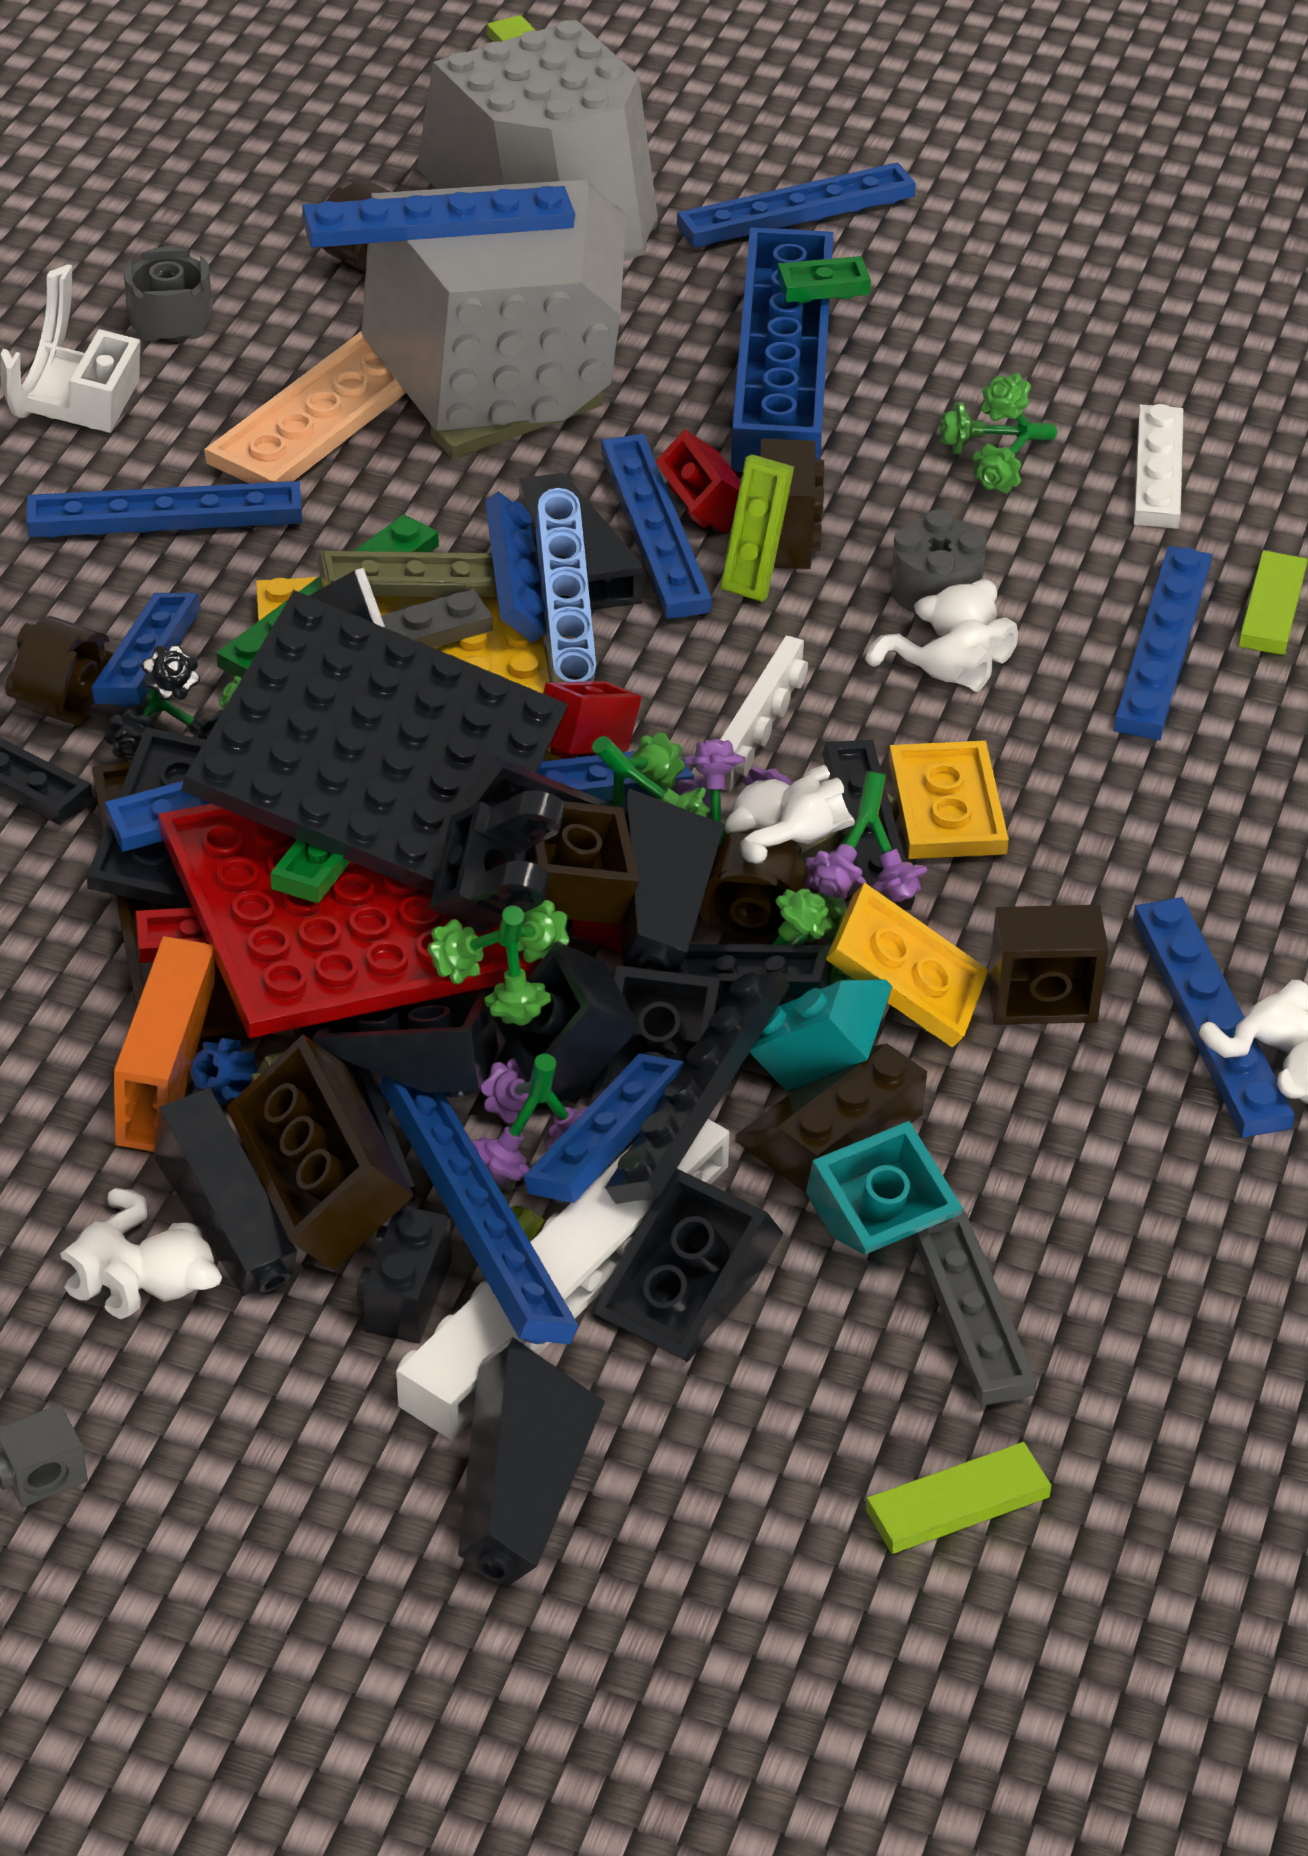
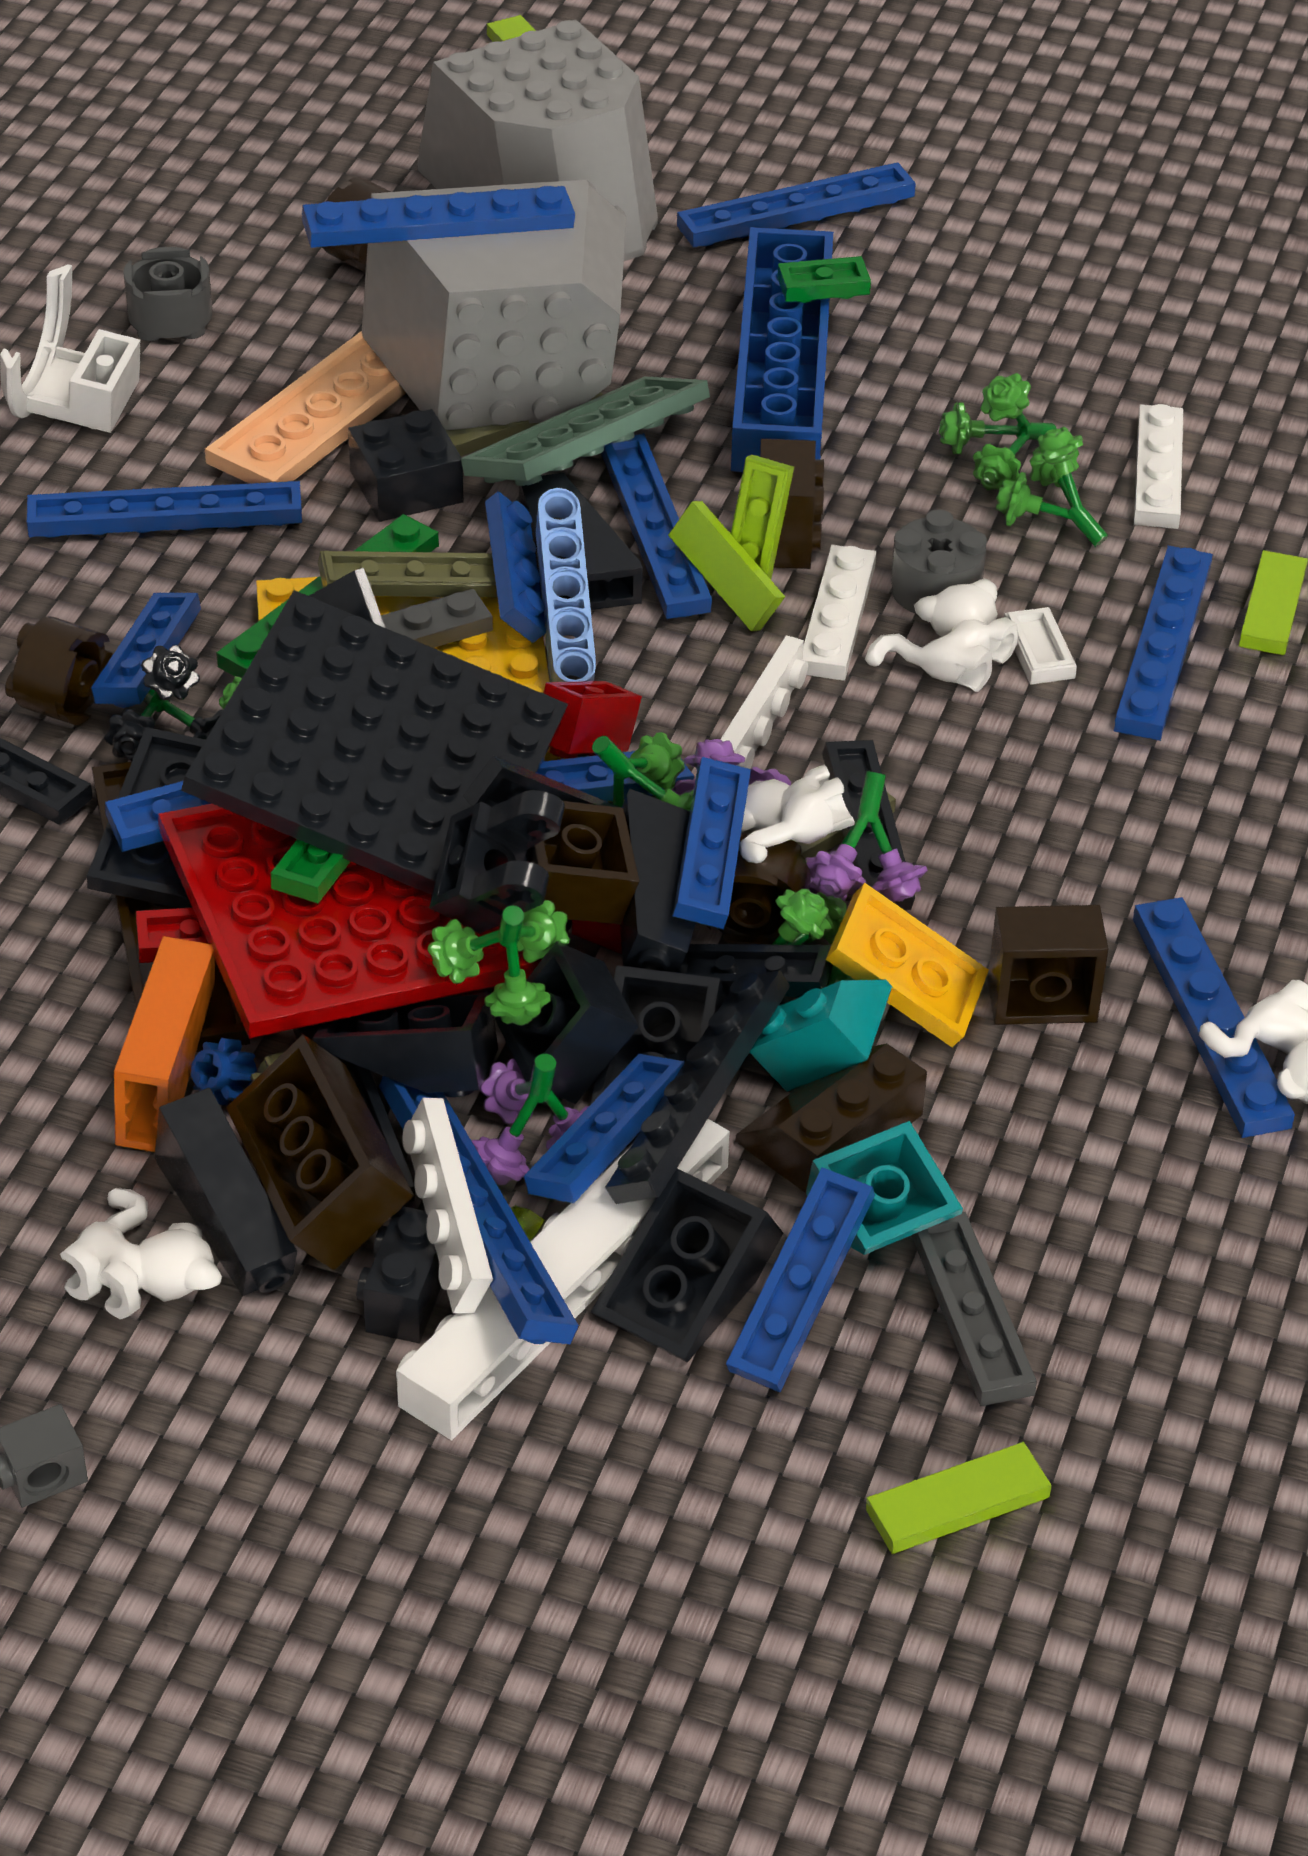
black slope [458,1337,605,1588] -> none
red brick [655,429,741,534] -> none
yellow plate [889,741,1009,859] -> none
none -> black brick [348,409,464,522]
none -> white plate [403,1098,493,1313]
none -> sand green plate [461,376,710,486]
none -> lime tile [668,501,785,631]
none -> blue plate [673,757,751,929]
none -> blue plate [726,1167,875,1392]
none -> white plate [803,545,876,681]
none -> bright green plant [996,426,1109,547]
none -> white tile [1004,607,1077,685]

